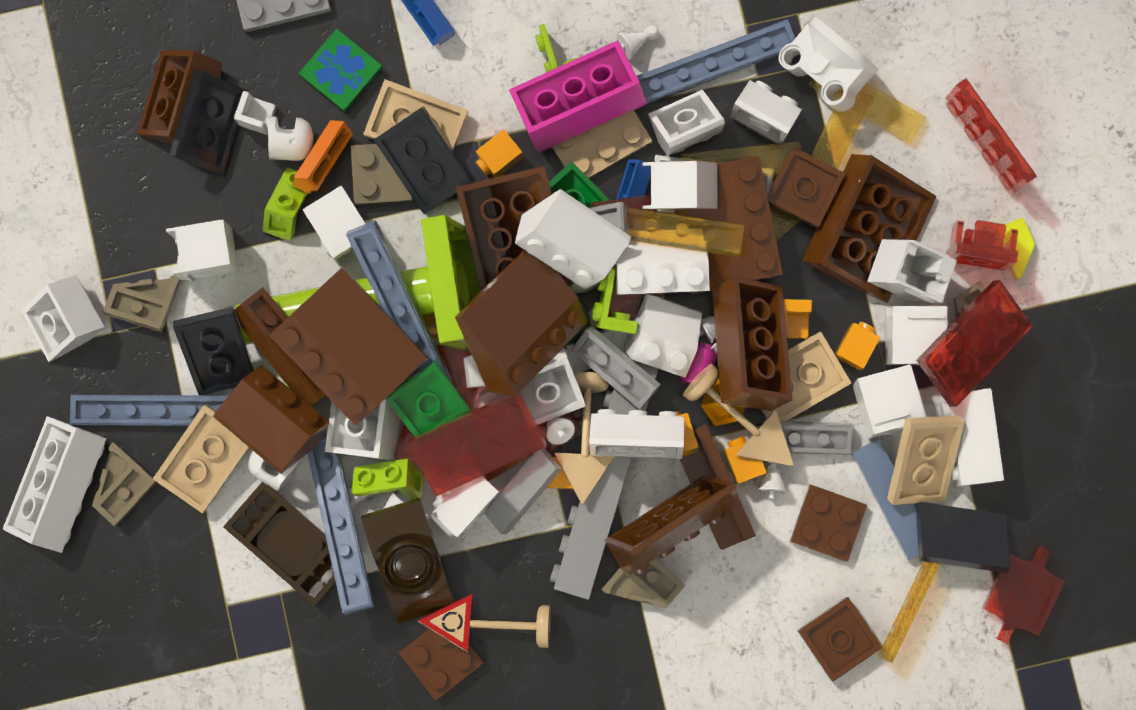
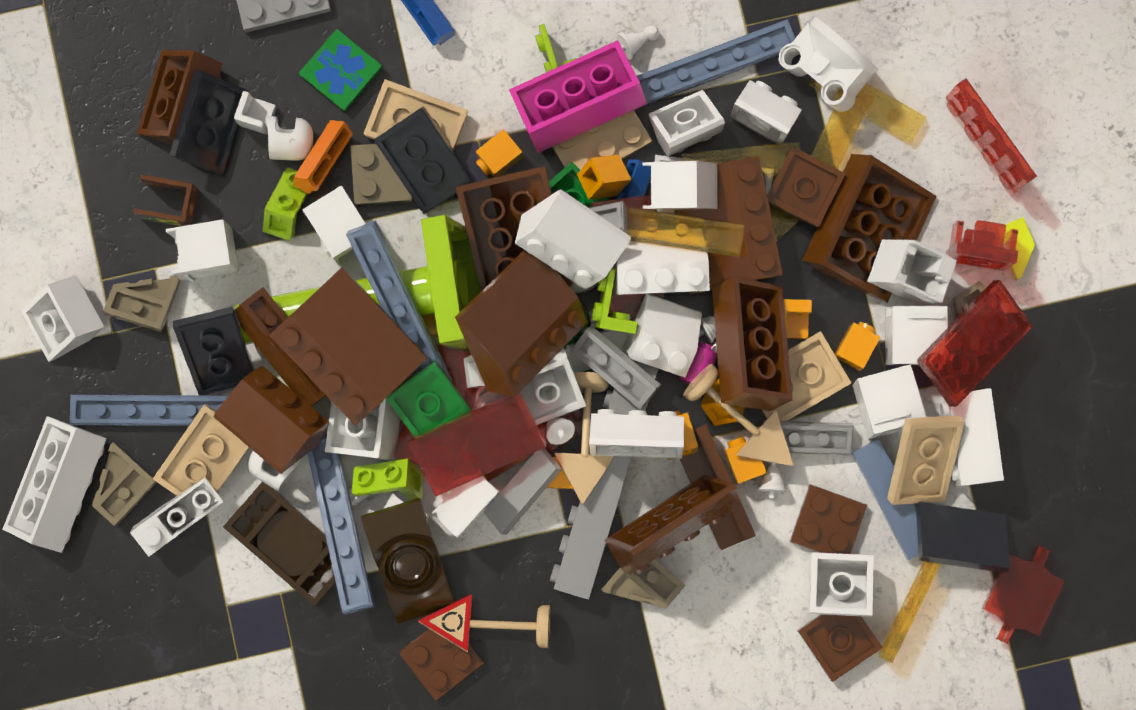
none -> white slope [130,477,224,557]
none -> reddish brown piece [133,174,199,226]
none -> light orange brick [577,155,631,199]
none -> white slope [810,552,874,617]

